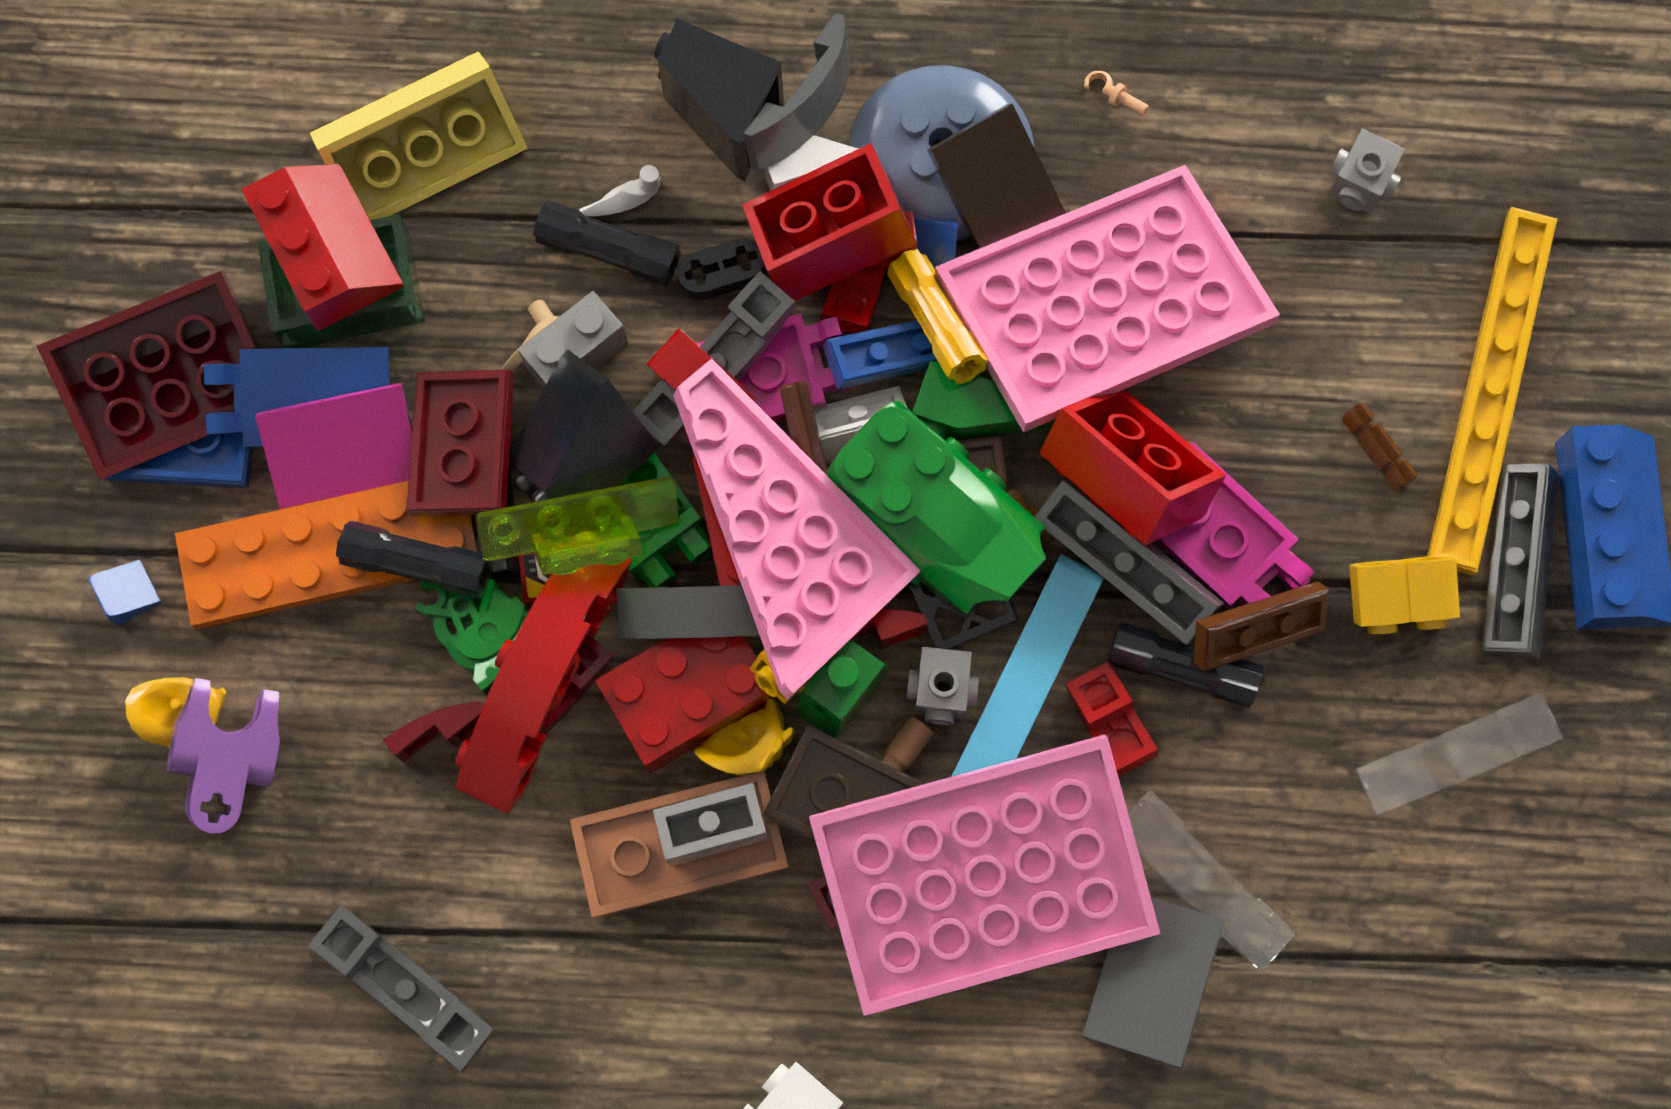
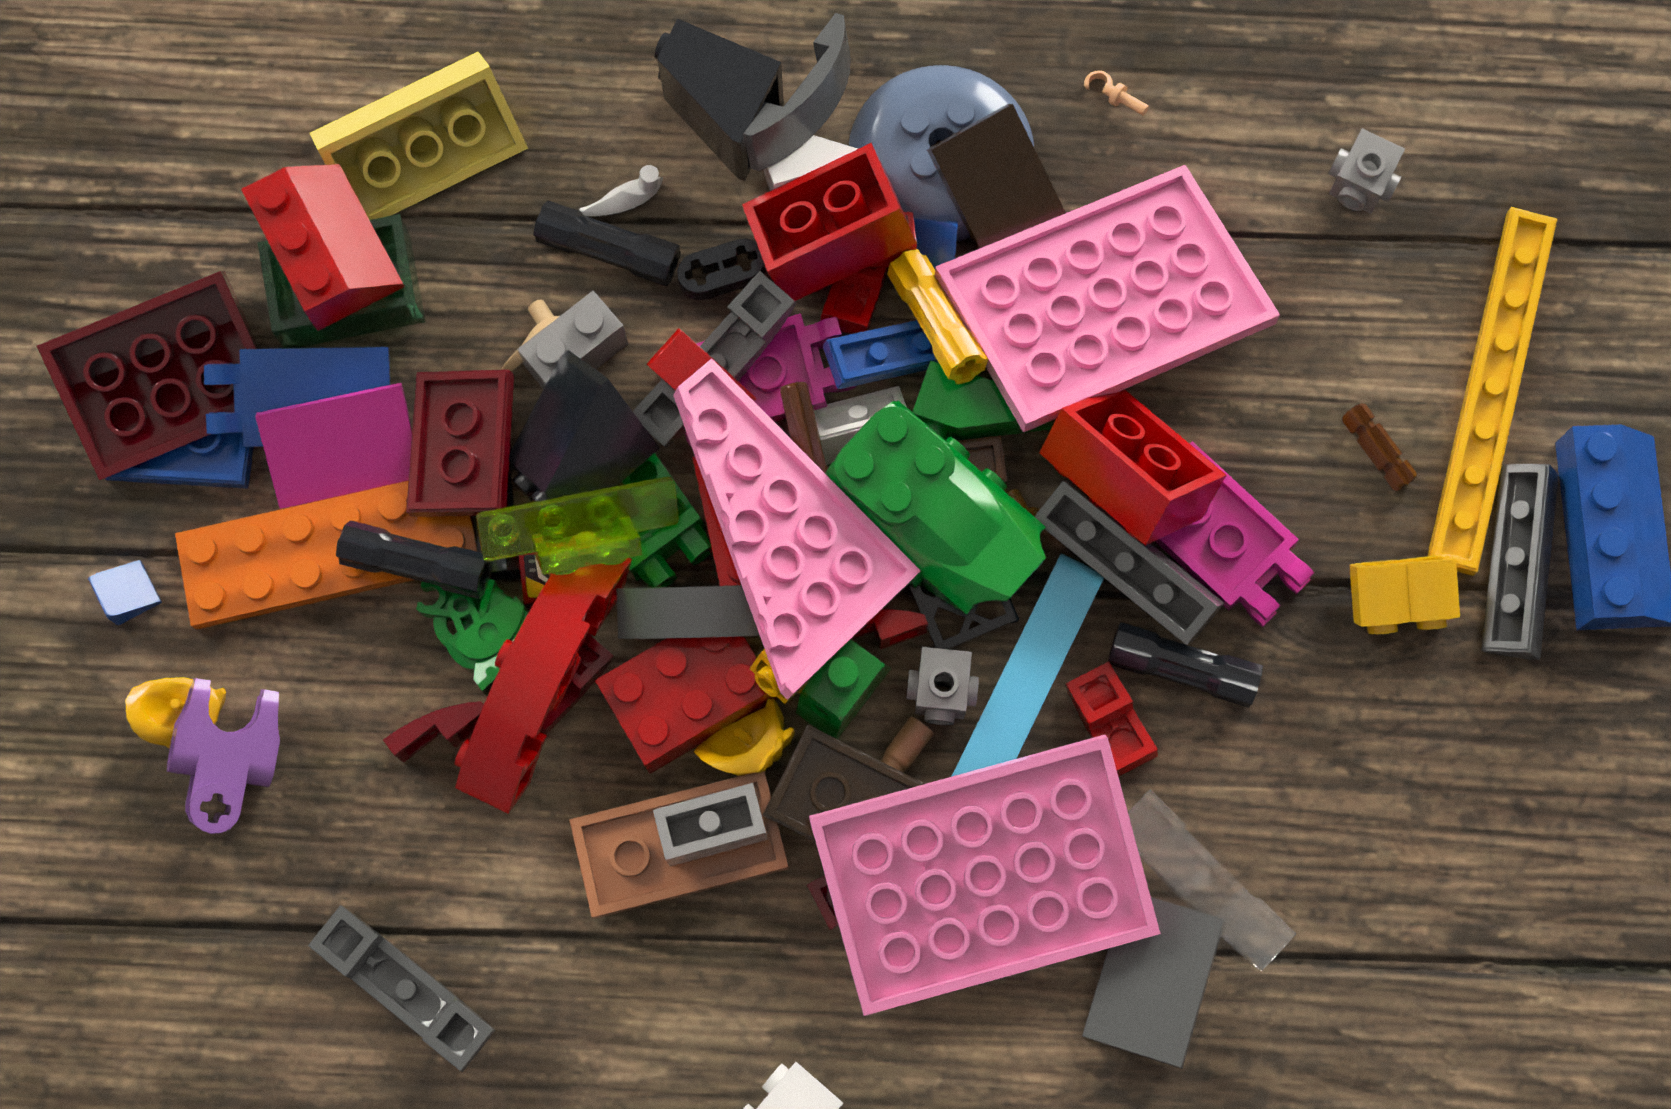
reddish brown tile [1194,581,1329,671] -> none
clear slope [1355,692,1563,816] -> none

